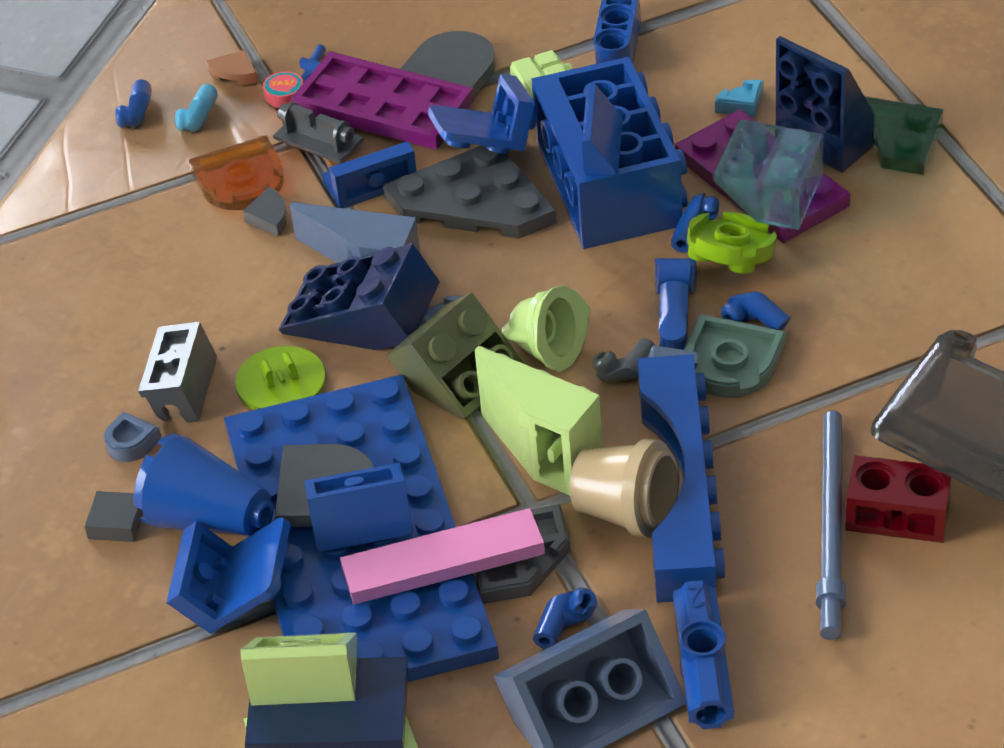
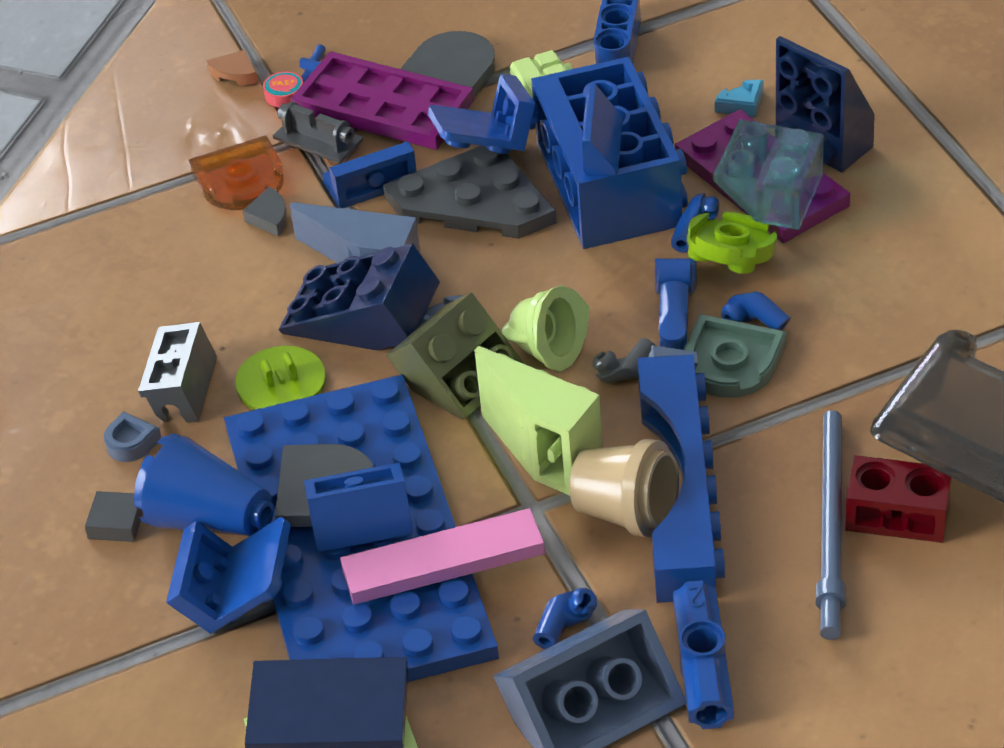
blue arm [115,79,152,129] -> none
medium azure arm [175,84,218,133] -> none
yellowish green slope [240,633,357,706] -> none
dark grey tile [476,504,570,604] -> none
clear green wing [865,96,944,175] -> none

